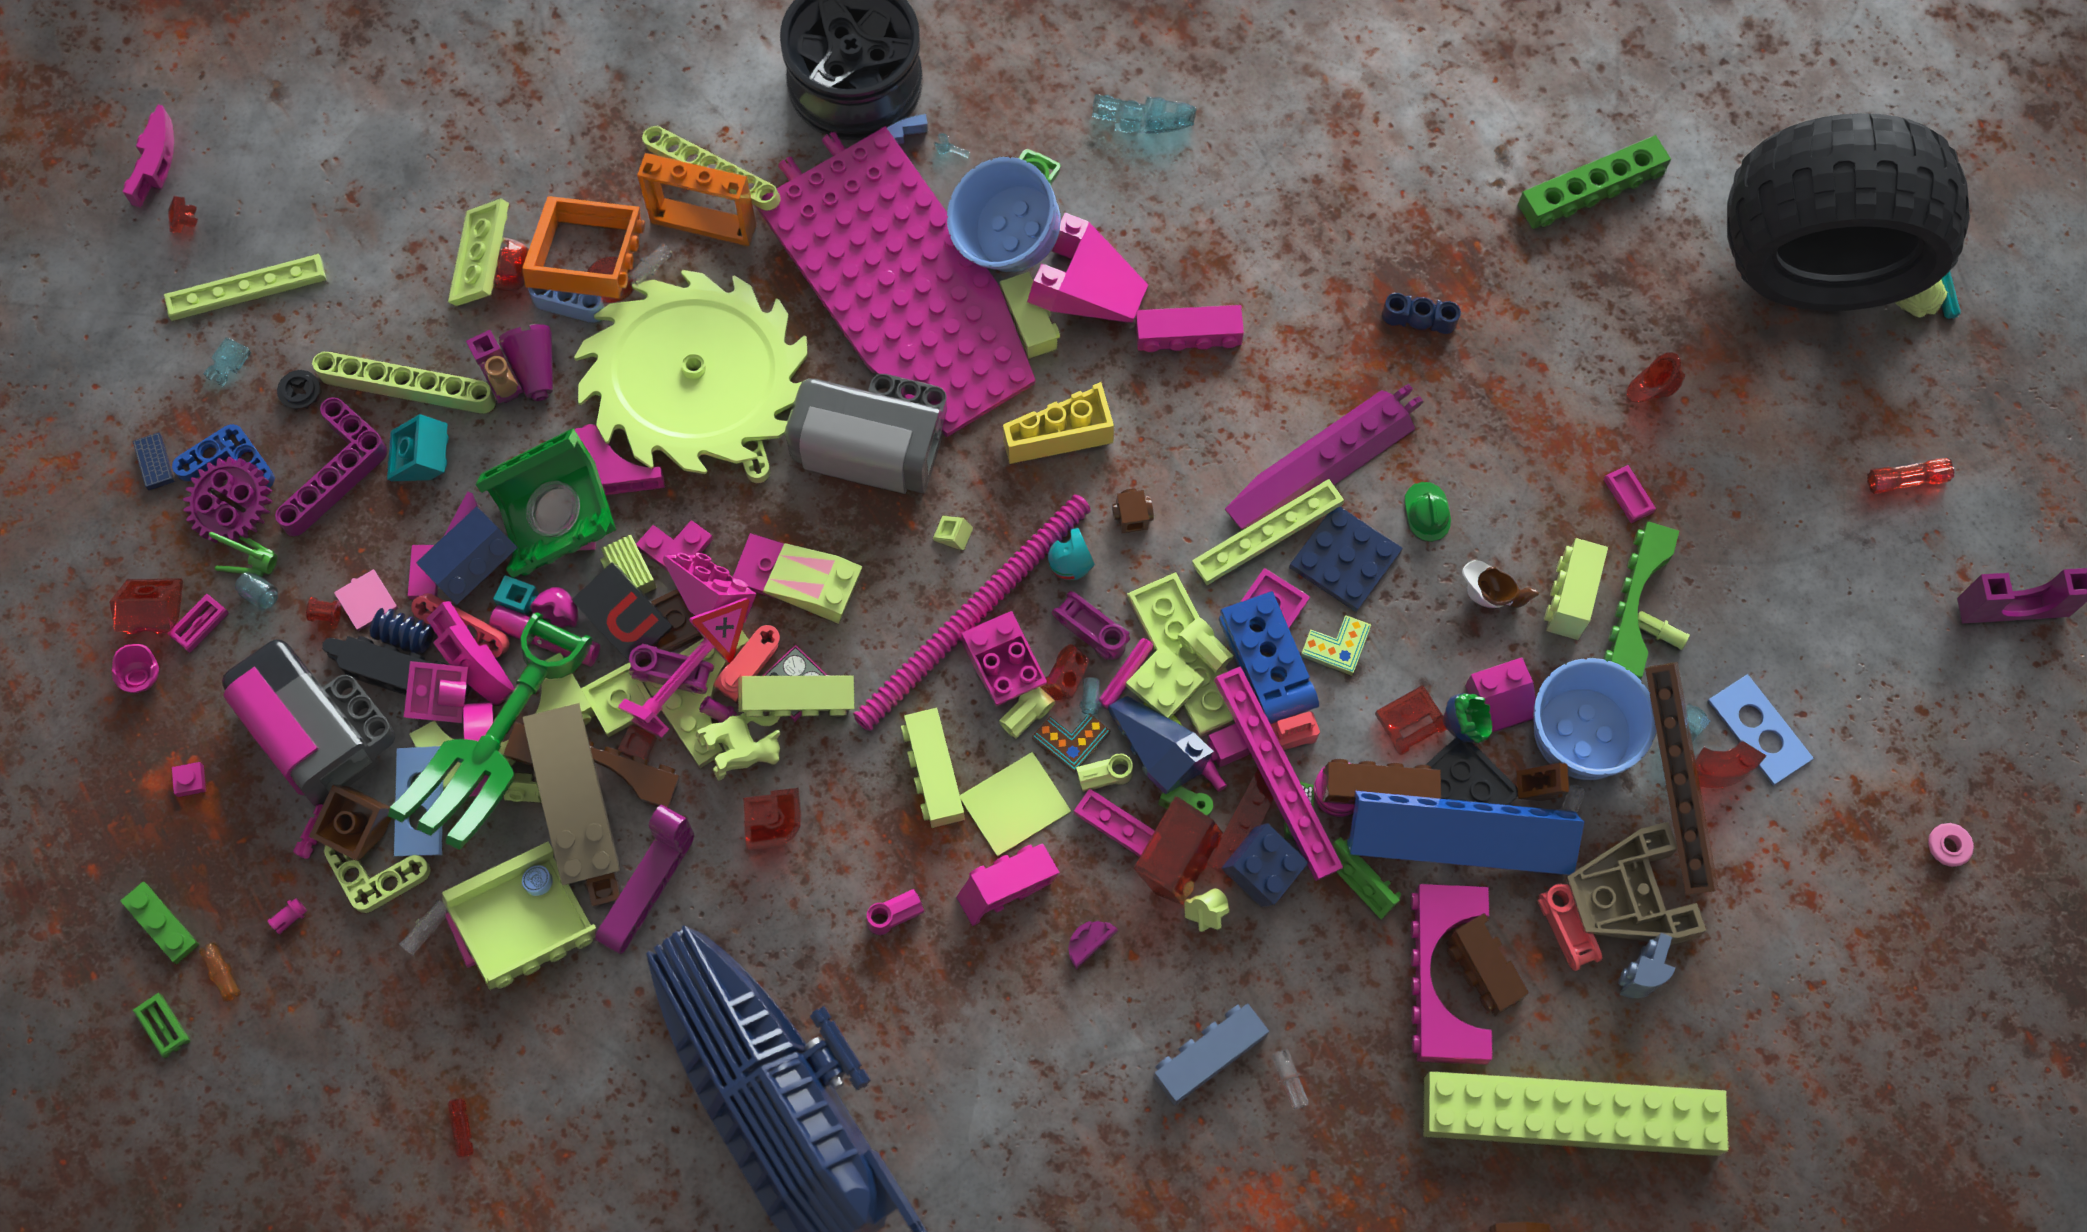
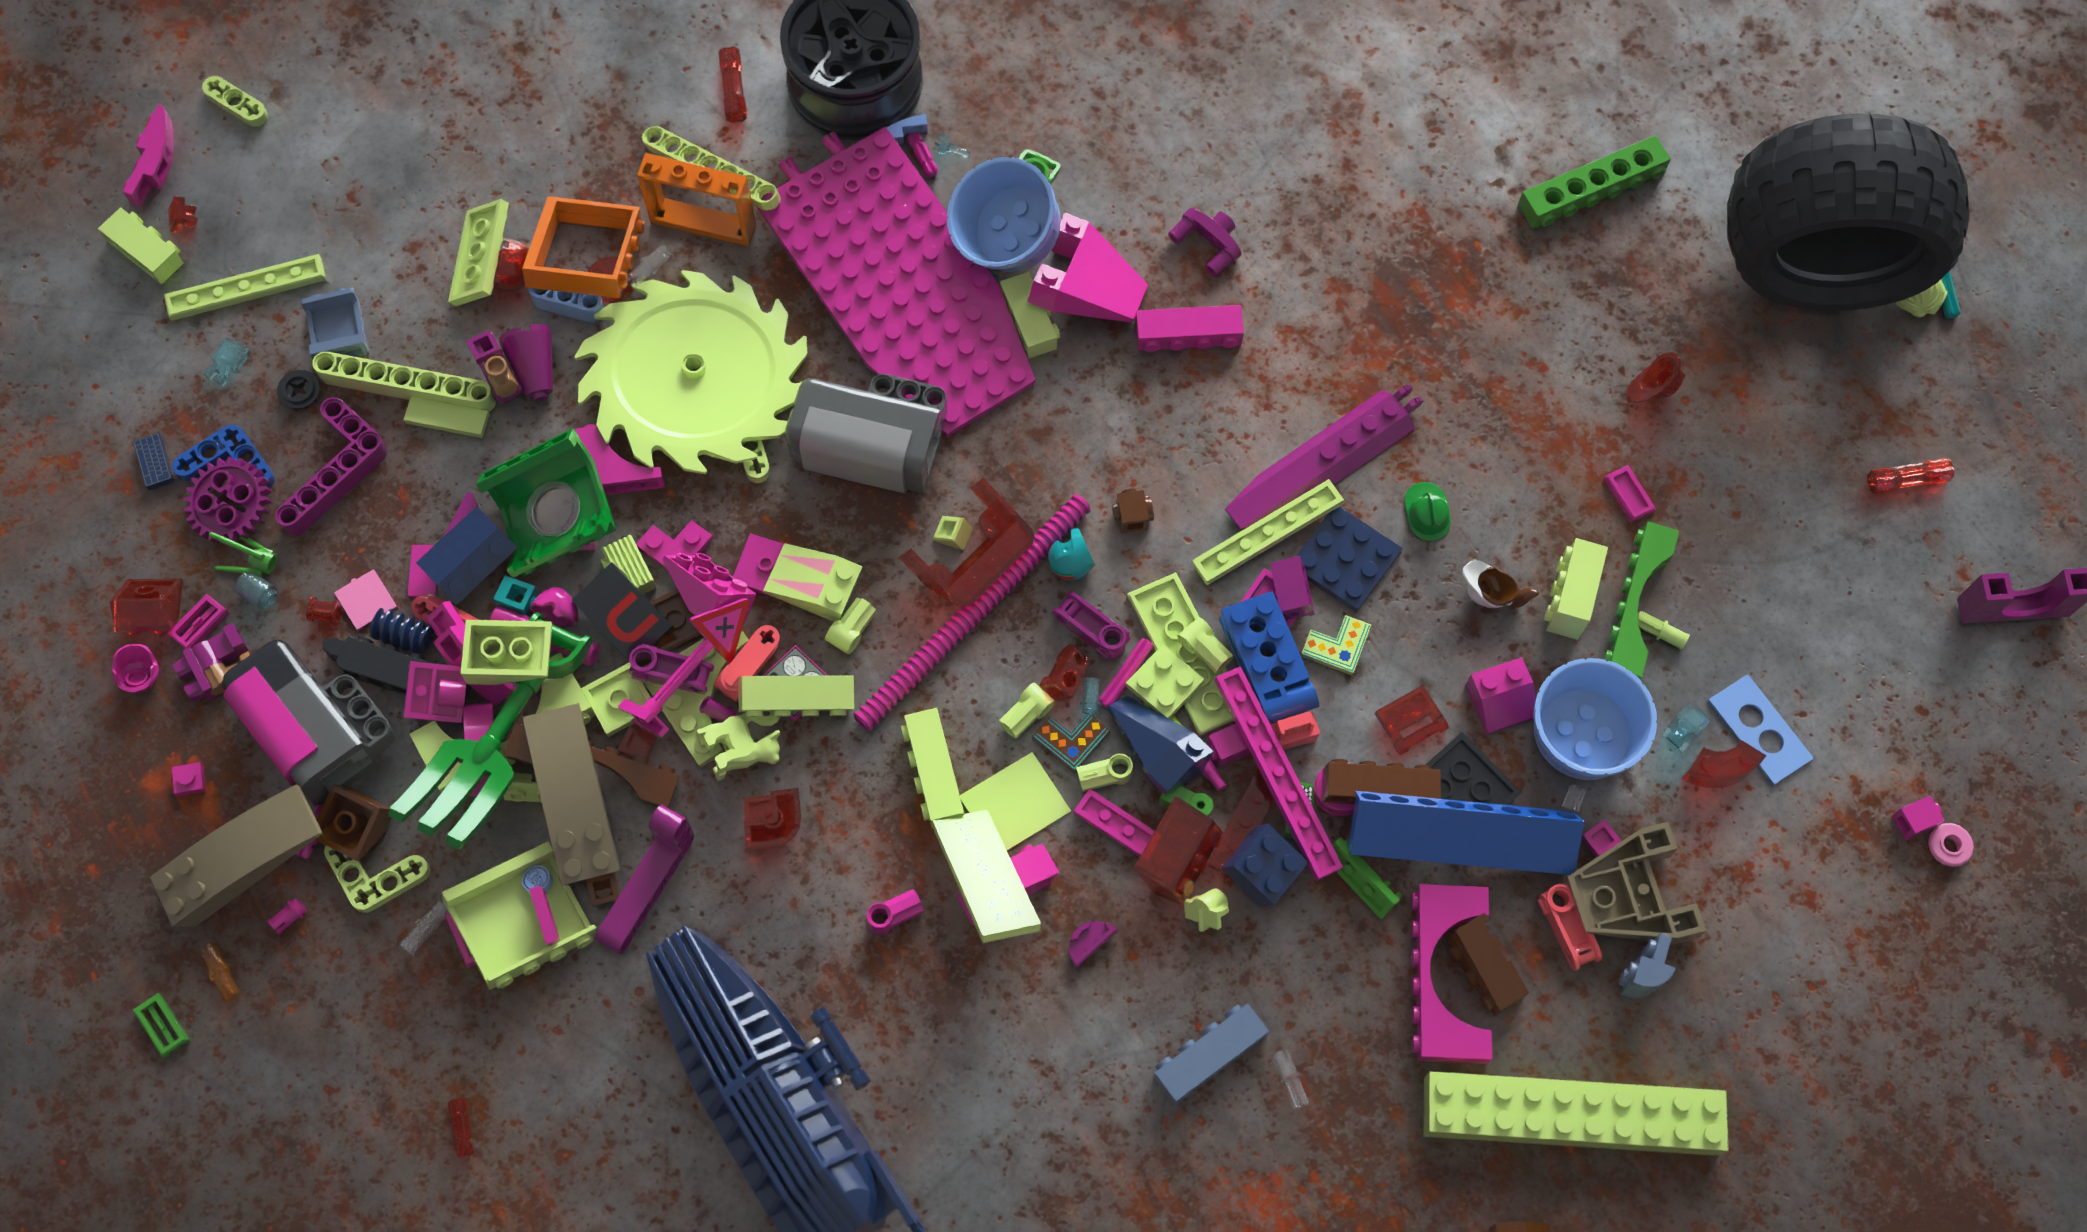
bright green plate [121,881,200,964] -> none
teal slope [387,414,449,481] -> none
light blue piece [394,746,443,856] -> none
dark pink slope [962,611,1047,706] -> none
light yellow wedge [1003,382,1114,464] -> none
clear light blue slope [1092,94,1197,134] -> none
dark blue piece [1382,293,1461,334] -> none
green hair [1443,693,1492,743] -> none
reddish brown arch [1516,763,1569,801] -> none
reddish brown brick [1645,662,1718,895] -> none
none -> yellowish green brick [98,207,184,285]
none -> dark tan slope [150,785,323,927]
none -> magenta hips [172,623,251,702]
none -> yellowish green beam [202,76,268,127]
none -> sand blue panel [301,288,369,359]
none -> yellowish green tile [403,396,490,438]
none -> yellowish green slope [461,620,552,685]
none -> dark pink tile [529,886,560,946]
none -> clear red axle [718,46,747,123]
none -> yellowish green piece [825,598,877,655]
none -> clear red windscreen [898,477,1034,607]
none -> dark pink axle [908,132,938,178]
none -> yellowish green tile [933,810,1040,943]
none -> magenta connector [1168,208,1242,277]
none -> magenta hinge [1270,556,1315,619]
none -> dark pink plate [1581,819,1622,858]
none -> dark pink brick [1892,795,1945,841]

